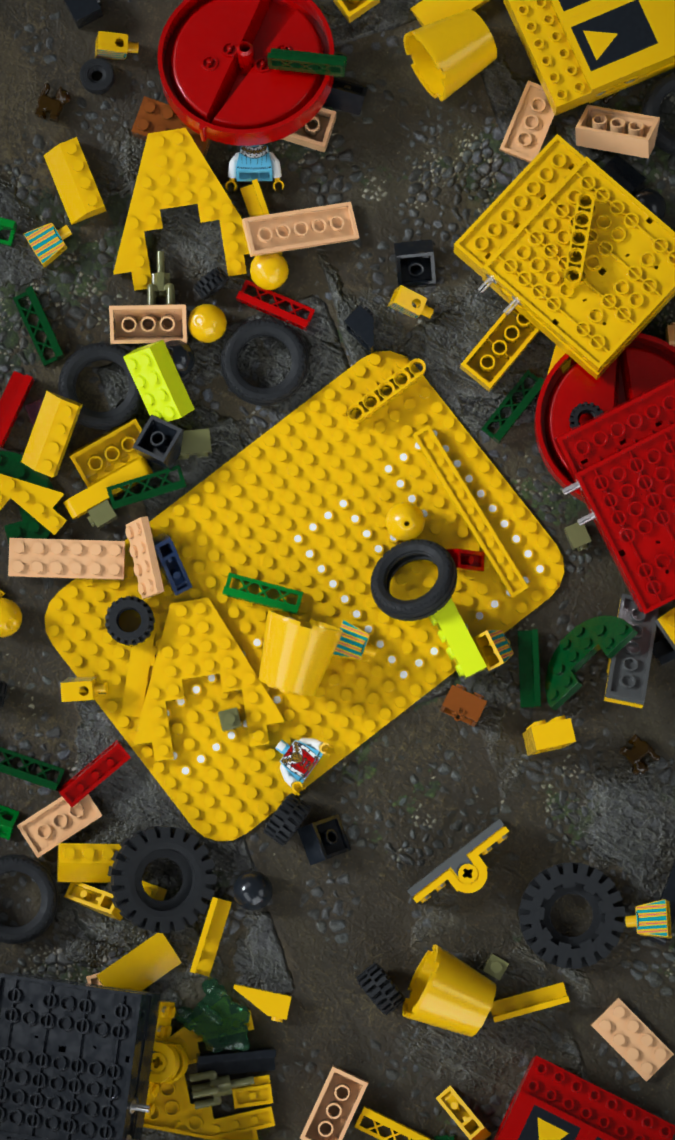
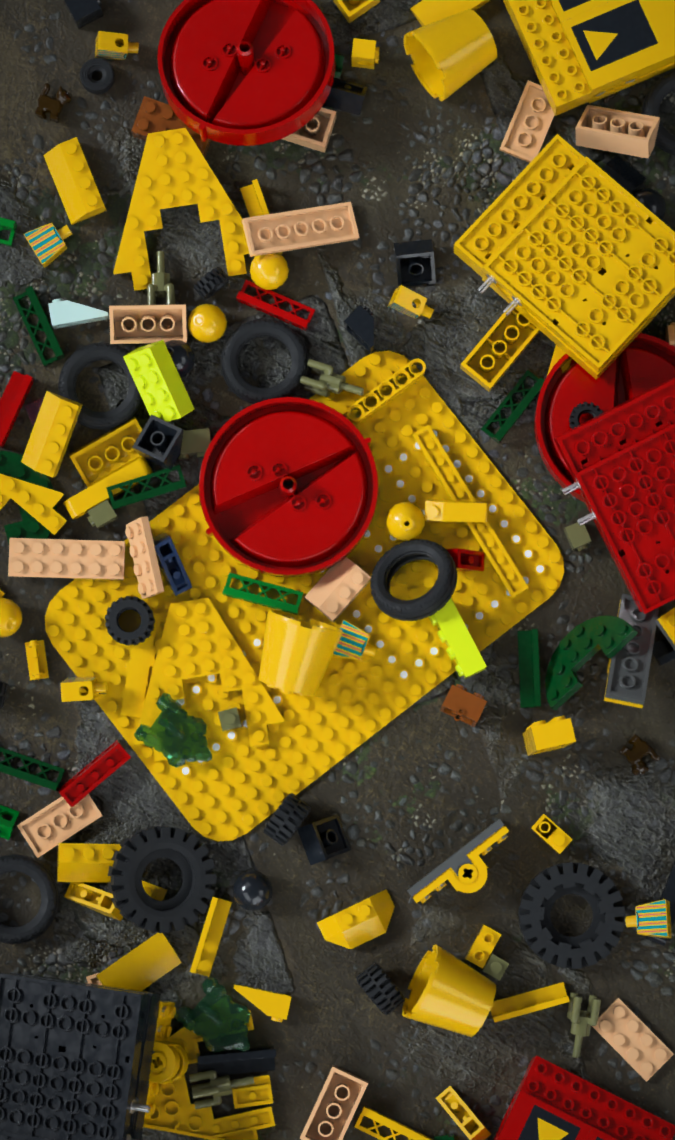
torso [225,145,284,192] -> none
dark green fence [267,48,347,77] -> none
torso [275,738,334,796] -> none
yellow torso [472,630,514,671] -> none
yellow beam [564,192,595,288] -> none
none -> yellow hinge [25,640,49,680]
none -> light aqua slope [48,298,110,329]
none -> clear green shield [134,693,212,768]
none -> red piece [199,397,378,577]
none -> olive plant [300,359,364,397]
none -> light nougat slope [304,557,371,622]
none -> yellow wedge [317,889,395,949]
none -> yellow brick [351,38,380,69]
none -> yellow slope [425,498,488,522]
none -> yellow brick [465,924,501,969]
none -> yellow slope [531,814,573,854]
none -> olive plant [567,992,601,1058]

